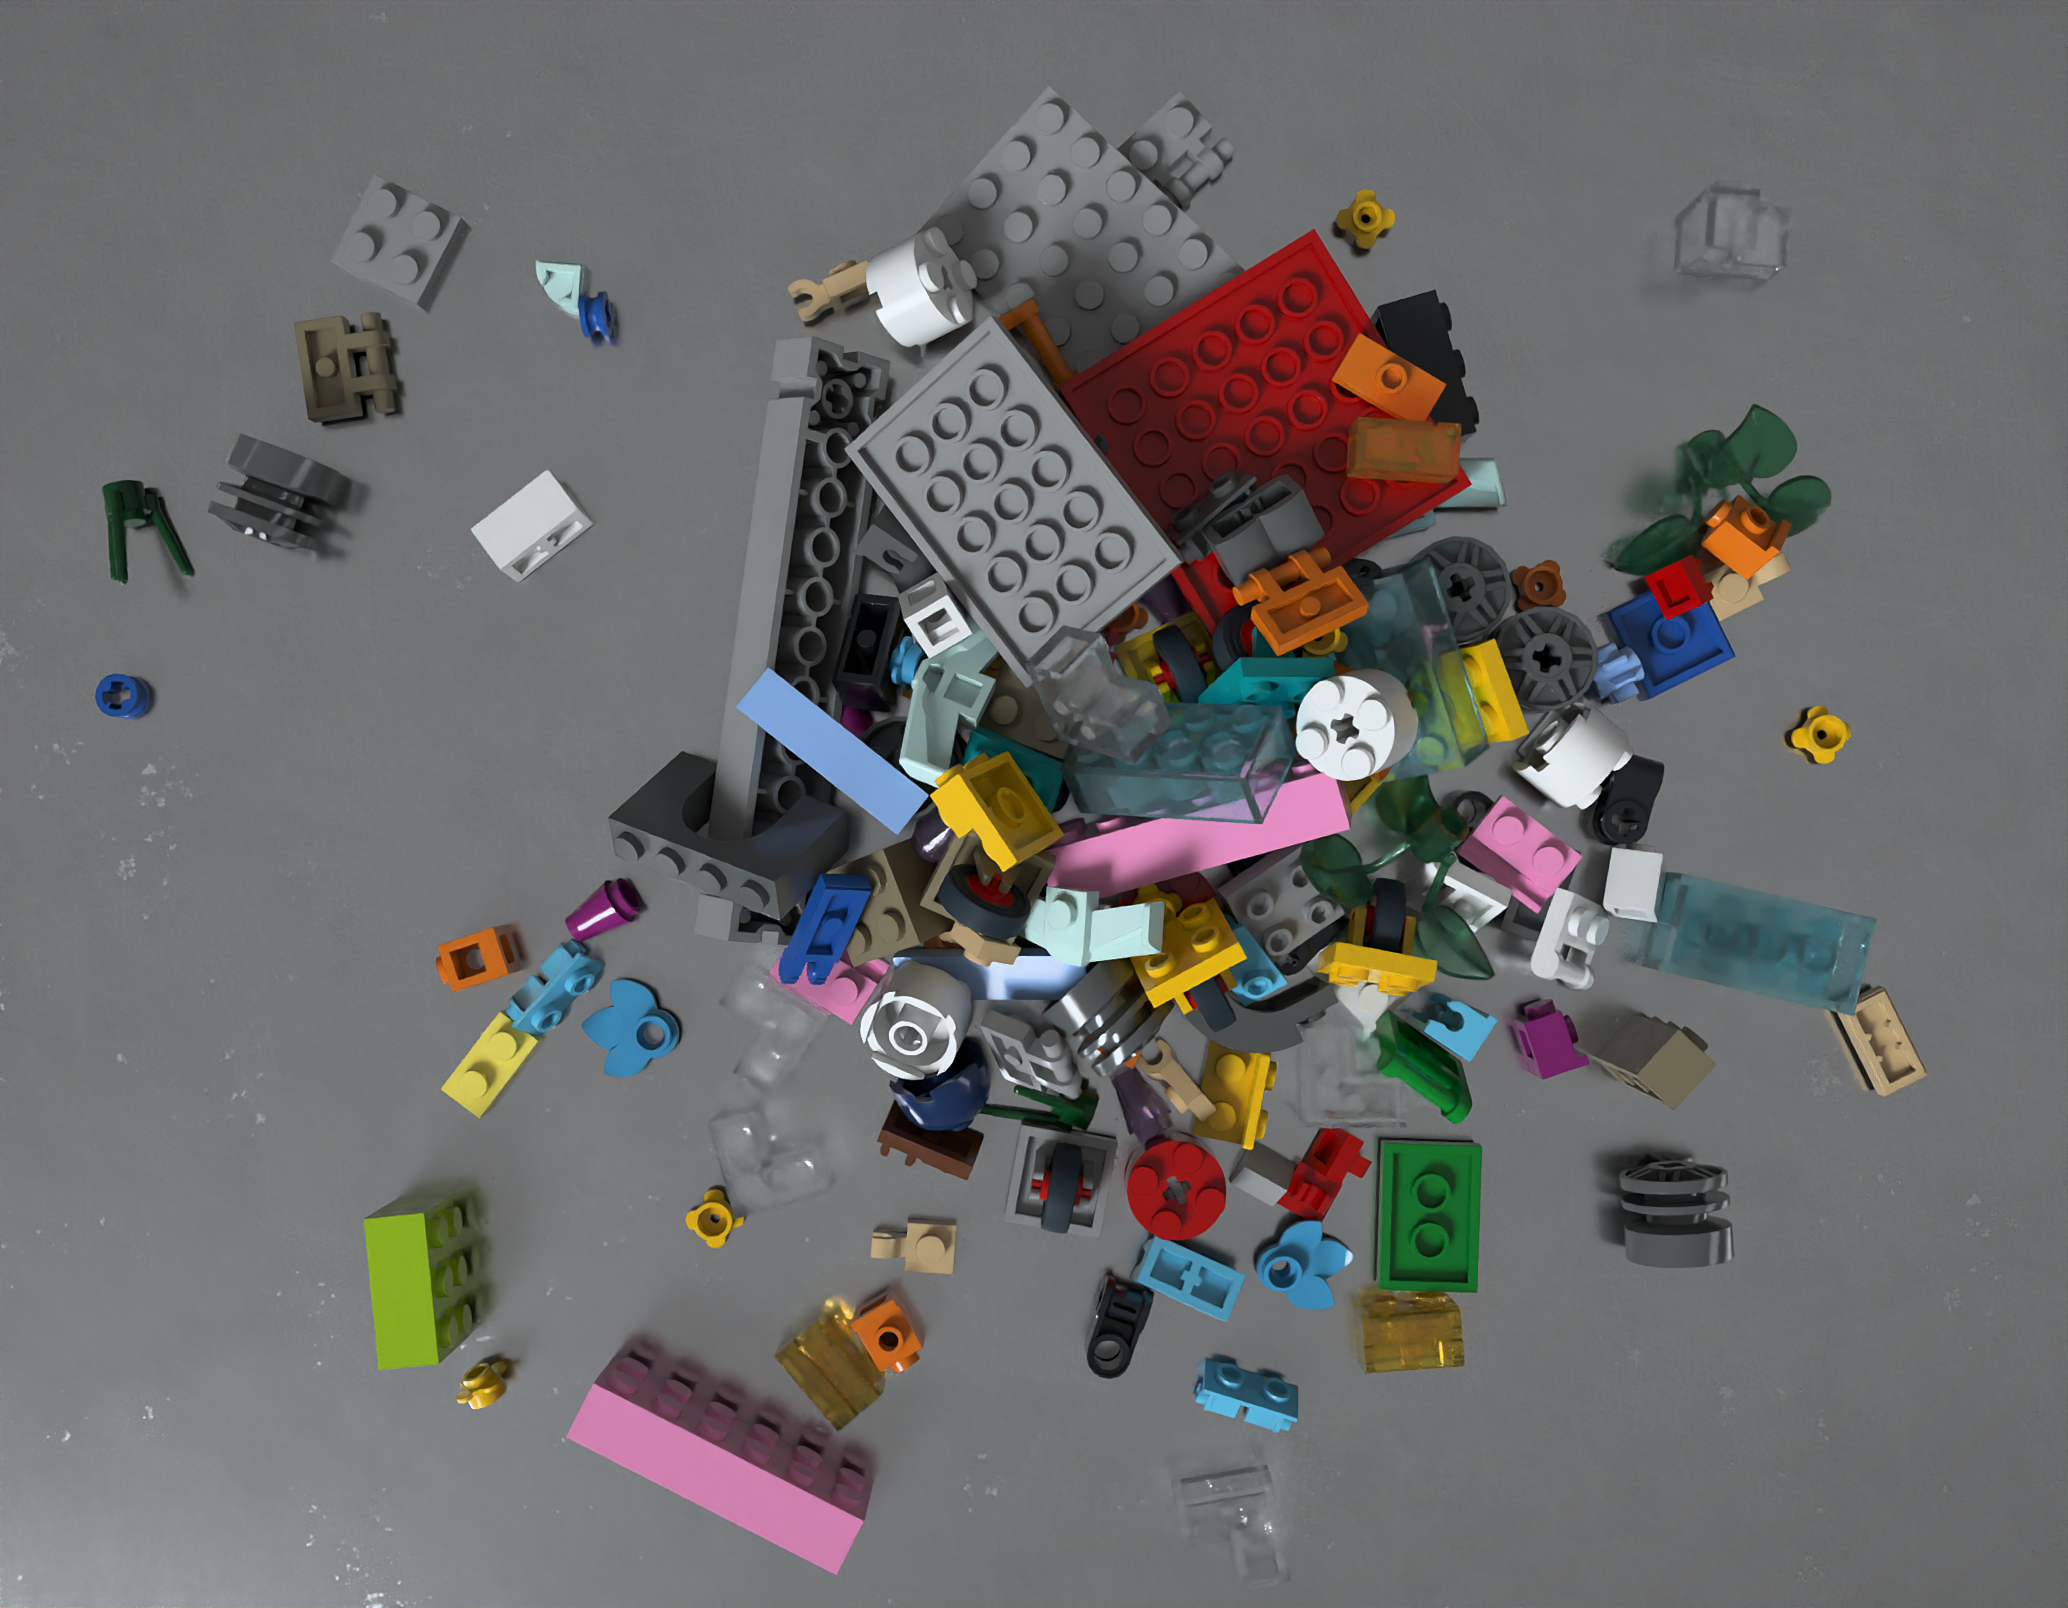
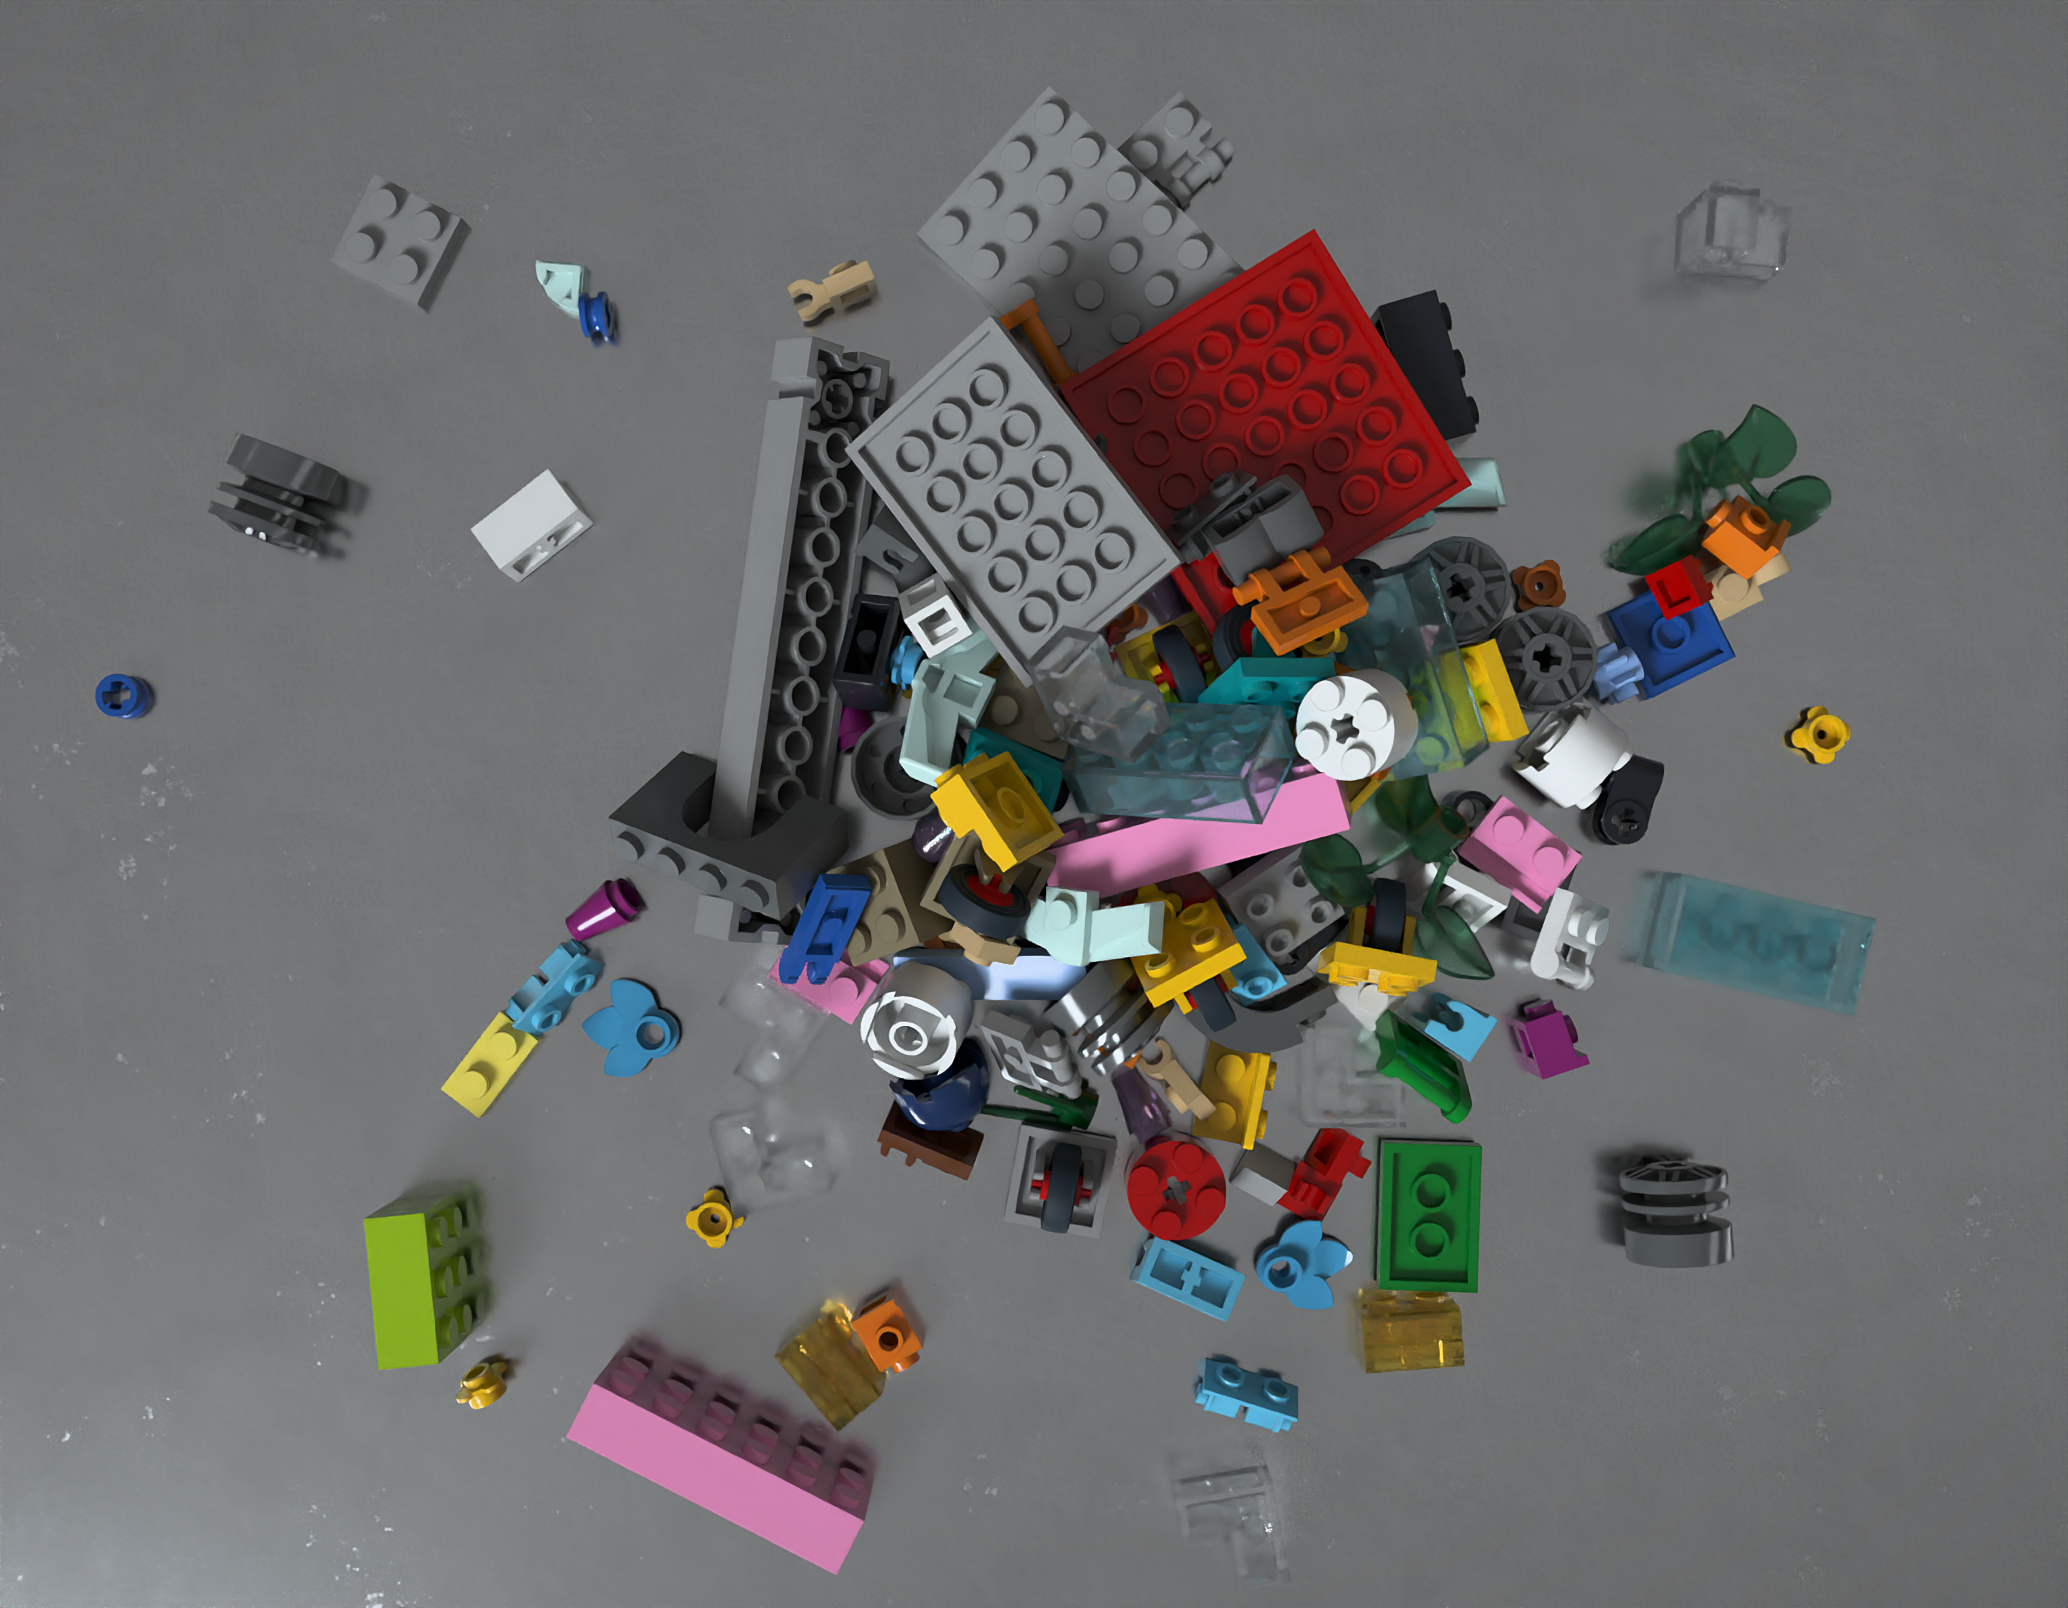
dark green plant [102,480,191,585] -> none
dark tan plate [294,312,397,423] -> none
orange brick [436,925,521,993] -> none
light blue tile [736,667,929,835] -> none
white brick [866,227,977,347] -> none
tan plate [871,1219,956,1274] -> none
black piece [1085,1276,1154,1379] -> none
orange plate [1332,333,1447,431] -> none
yellow plate [1336,189,1395,249] -> none
clear yellow brick [1346,417,1461,483] -> none
dark tan brick [1595,1014,1717,1110] -> none
white brick [1603,843,1667,923] -> none
tan plate [1835,986,1928,1097] -> none

